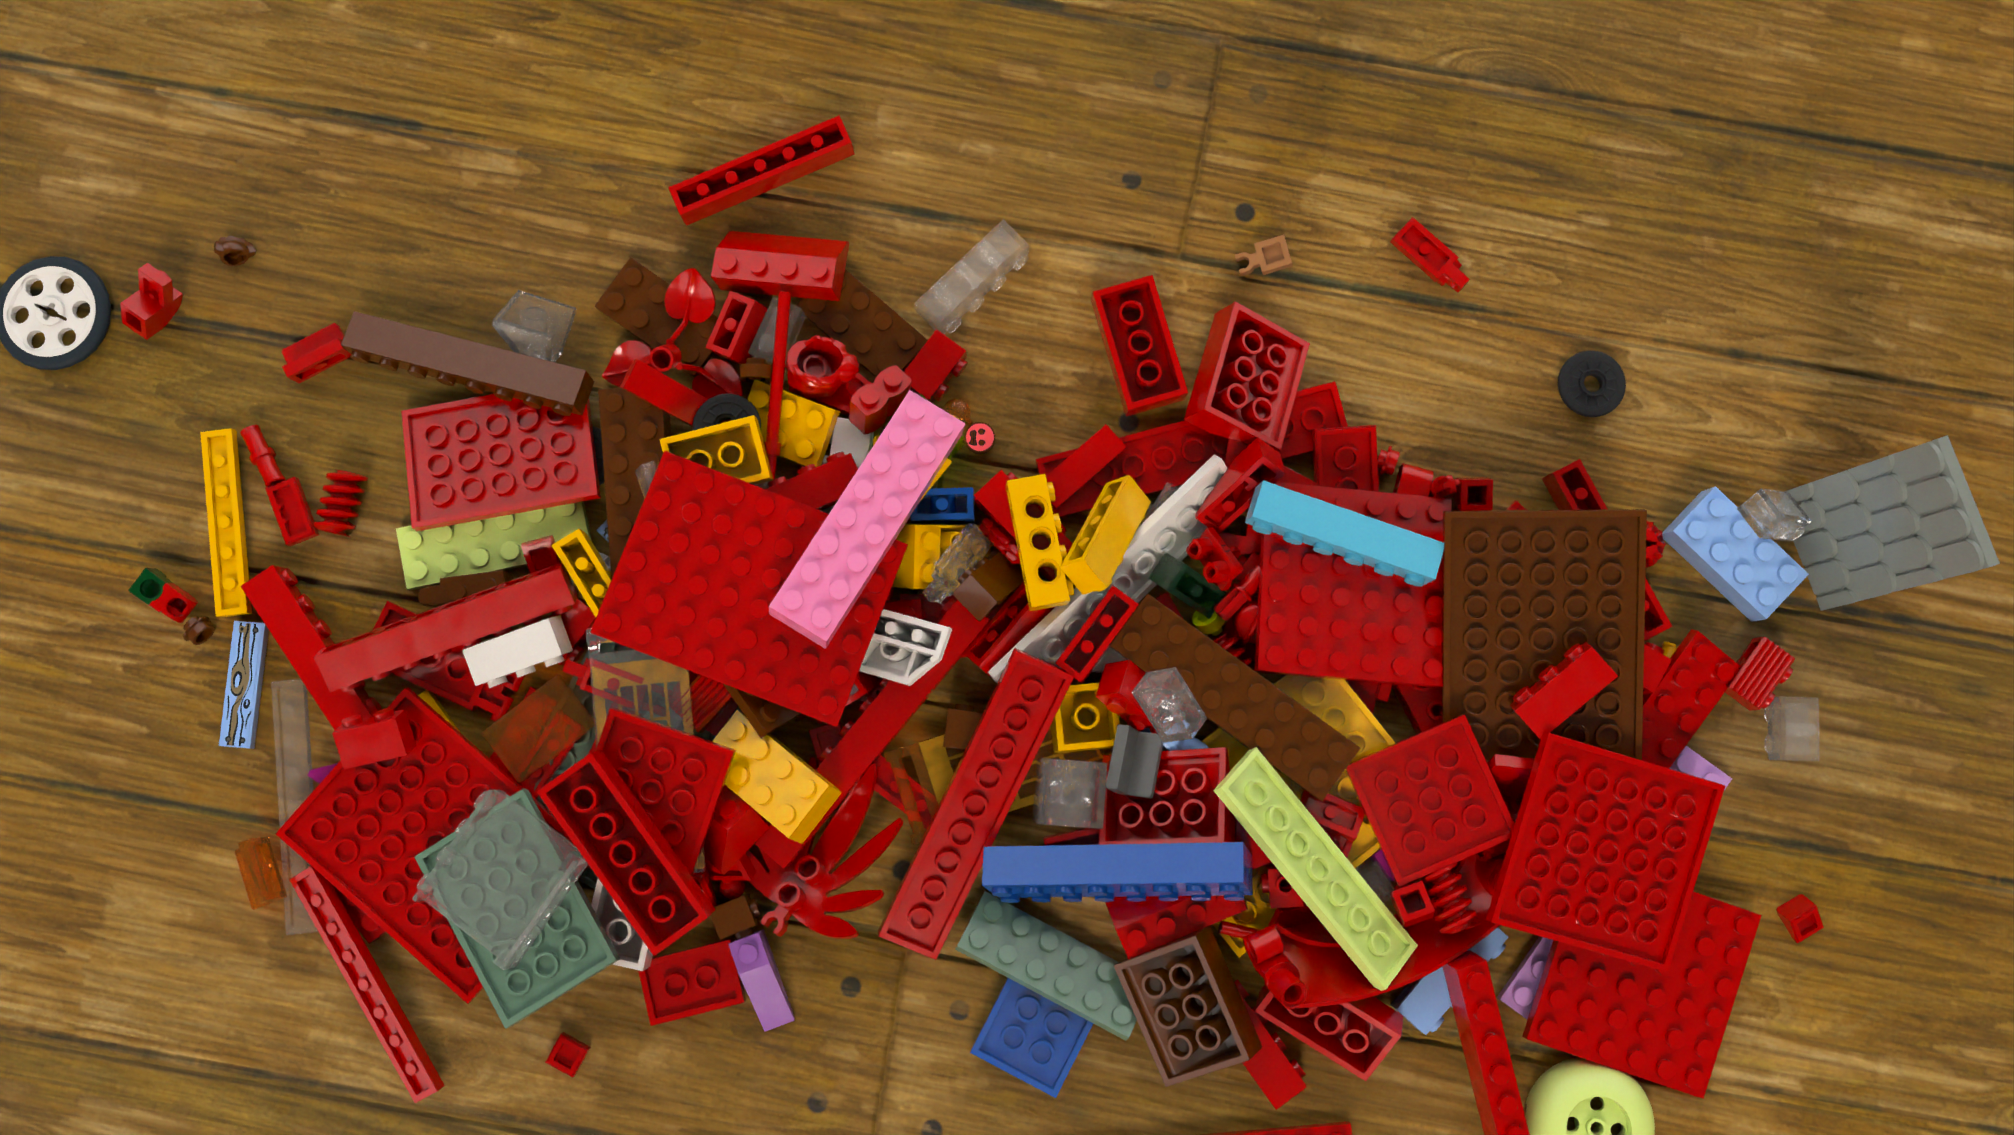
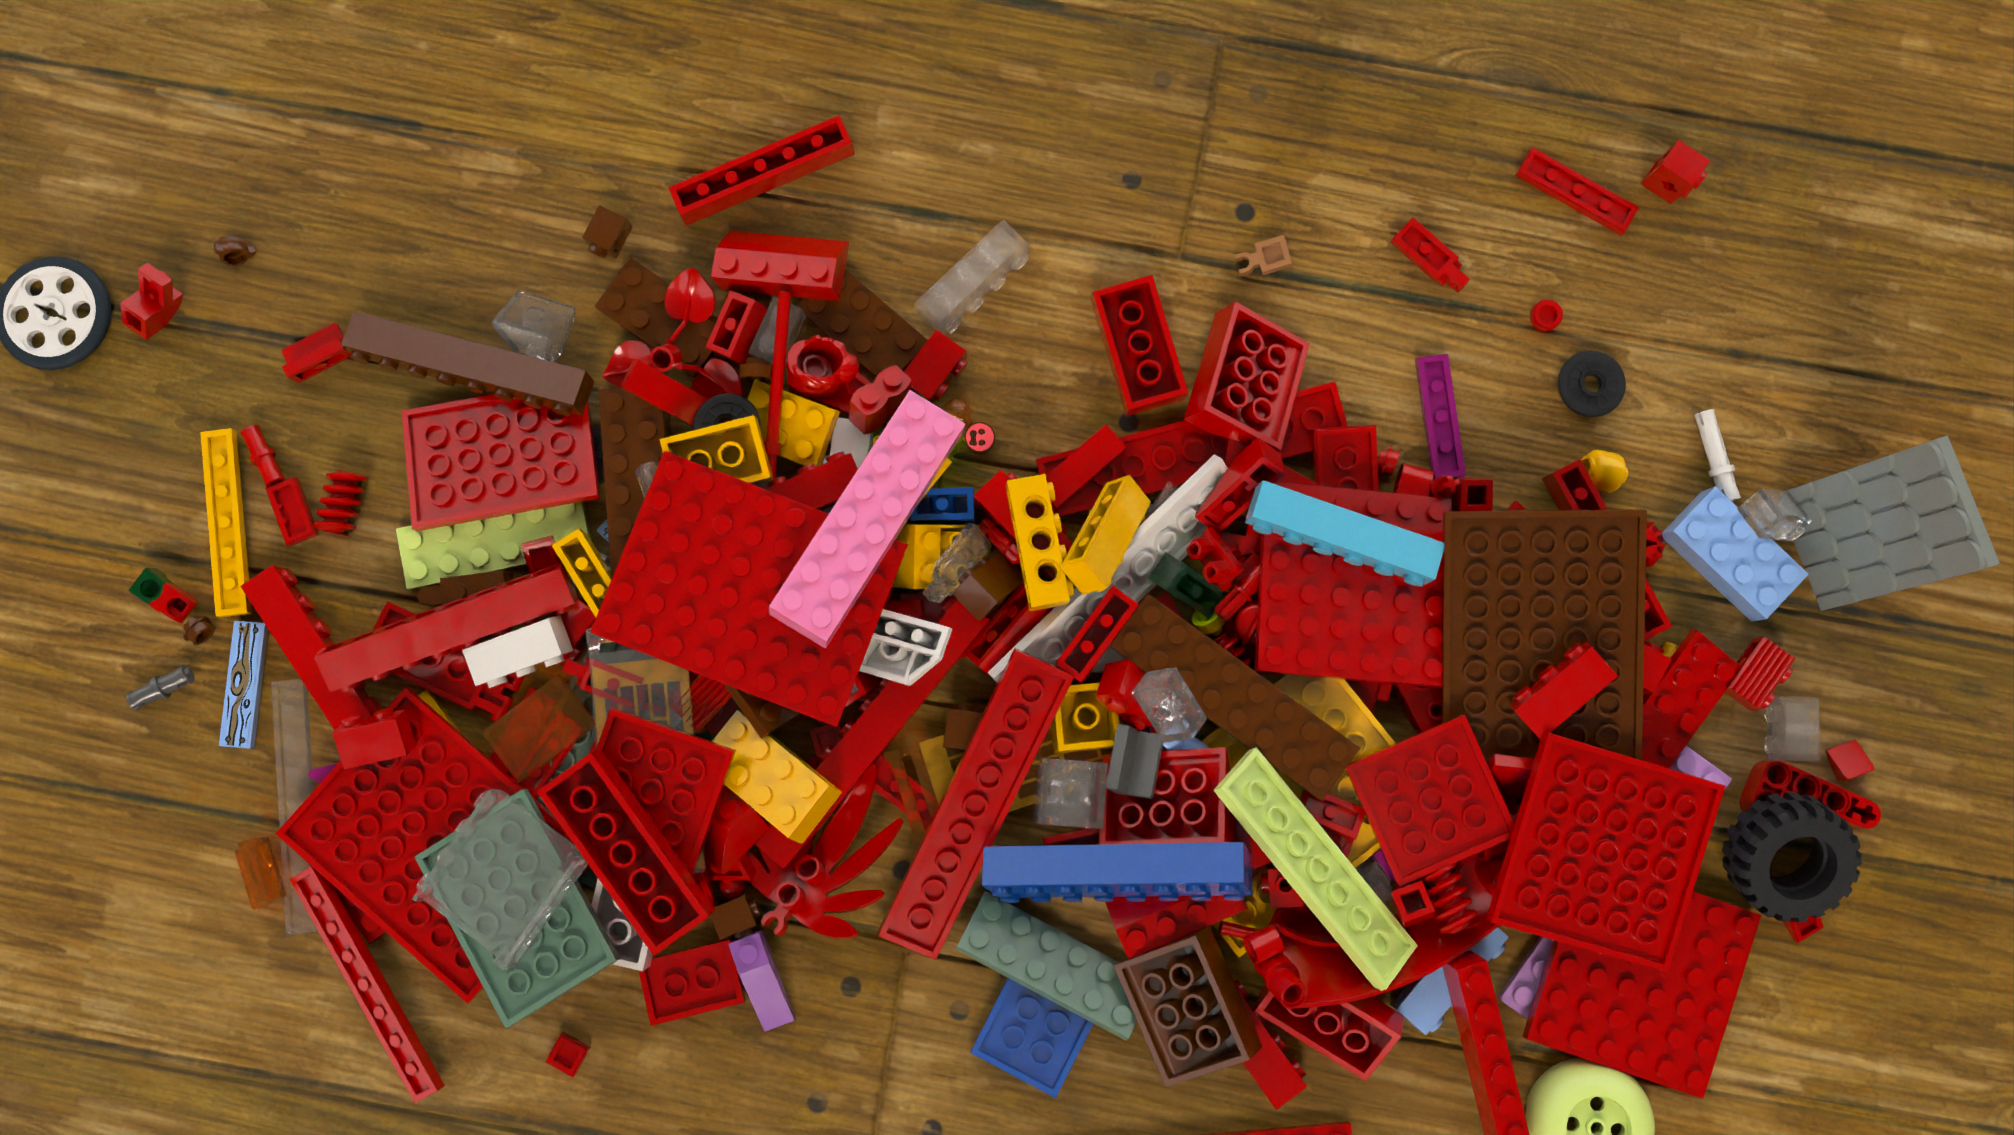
none -> dark grey pin [126,665,195,711]
none -> reddish brown brick [582,205,633,259]
none -> magenta plate [1415,354,1466,480]
none -> red tile [1515,147,1639,236]
none -> red tile [1529,299,1563,332]
none -> yellow head [1581,450,1628,493]
none -> red brick [1641,140,1710,204]
none -> white pin [1694,409,1741,501]
none -> black tyre [1722,792,1862,922]
none -> red beam [1739,760,1881,829]
none -> red slope [1825,740,1875,780]

